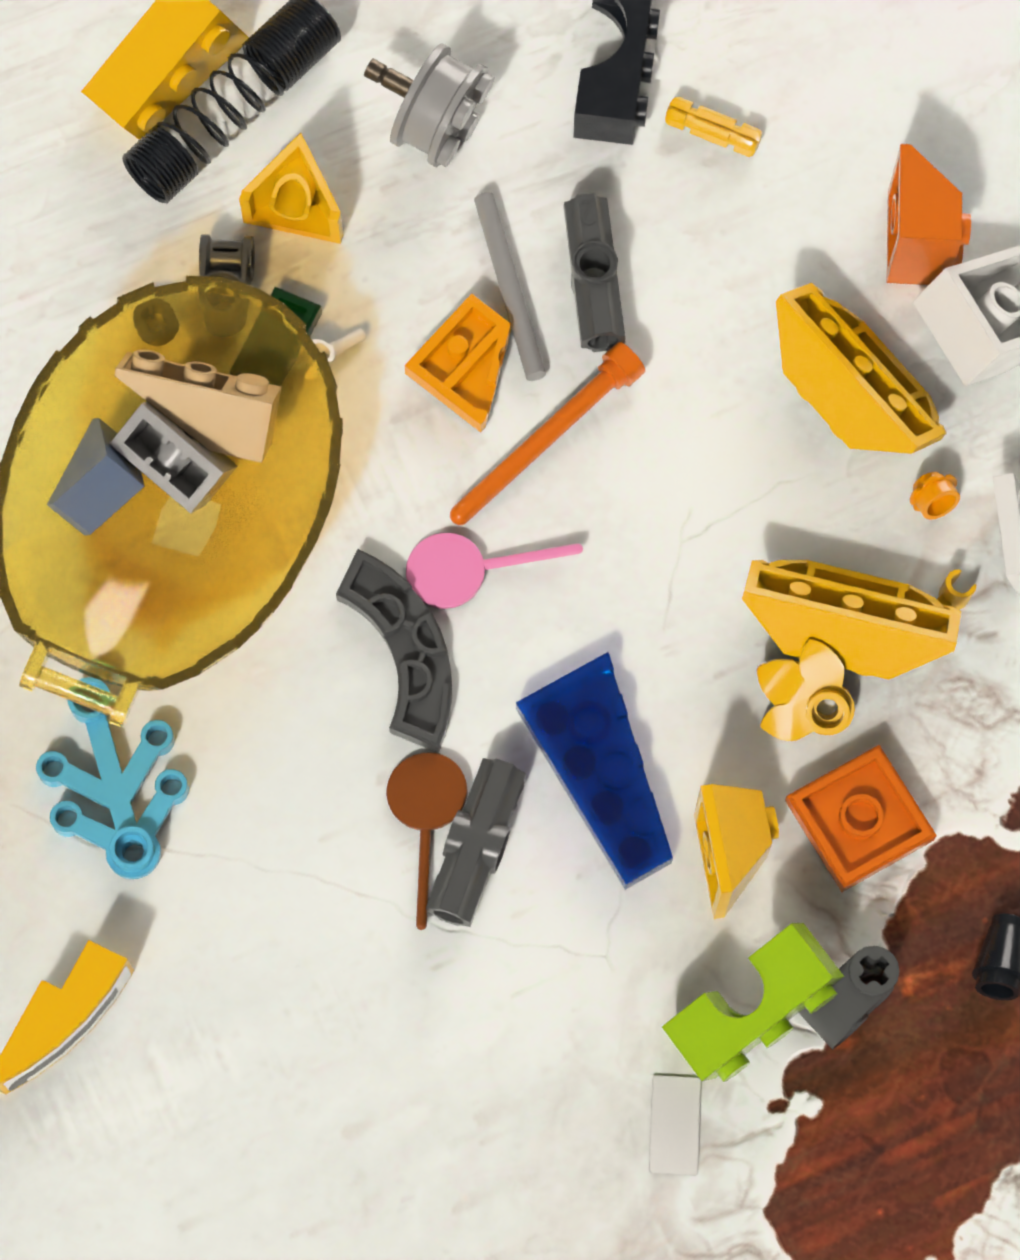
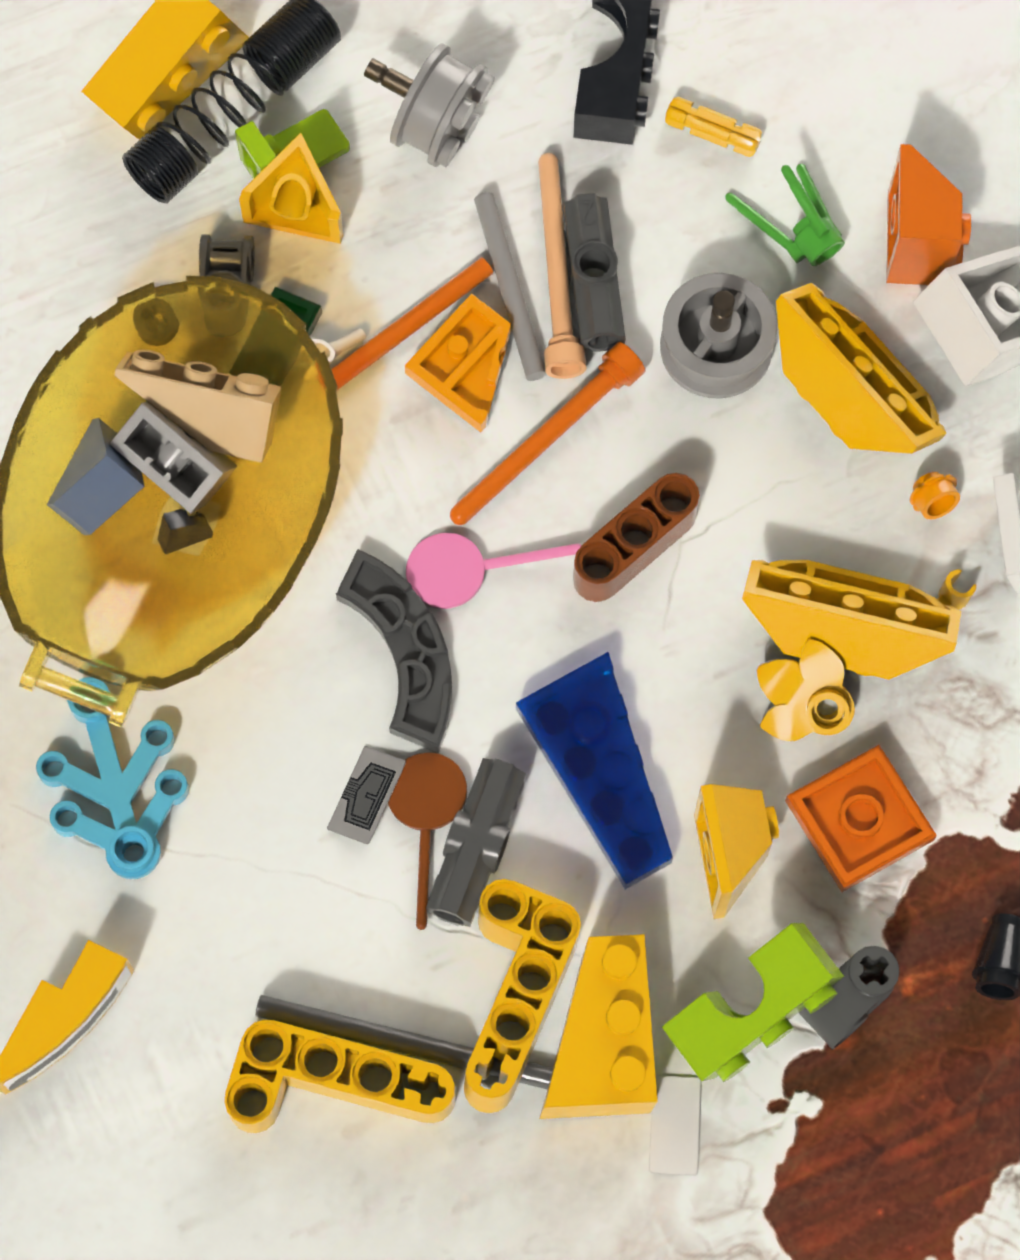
none -> tile [157,509,213,555]
none -> yellow beam [224,1020,456,1133]
none -> lime bracket [235,109,350,179]
none -> dark grey piece [255,995,553,1089]
none -> orange bar [321,257,493,393]
none -> sticker [327,746,406,844]
none -> yellow beam [464,879,581,1113]
none -> light nougat piece [538,153,587,379]
none -> yellow wedge [539,934,658,1119]
none -> dark orange beam [573,473,700,602]
none -> light grey wheel [660,273,777,398]
none -> bright green plant [725,163,845,266]

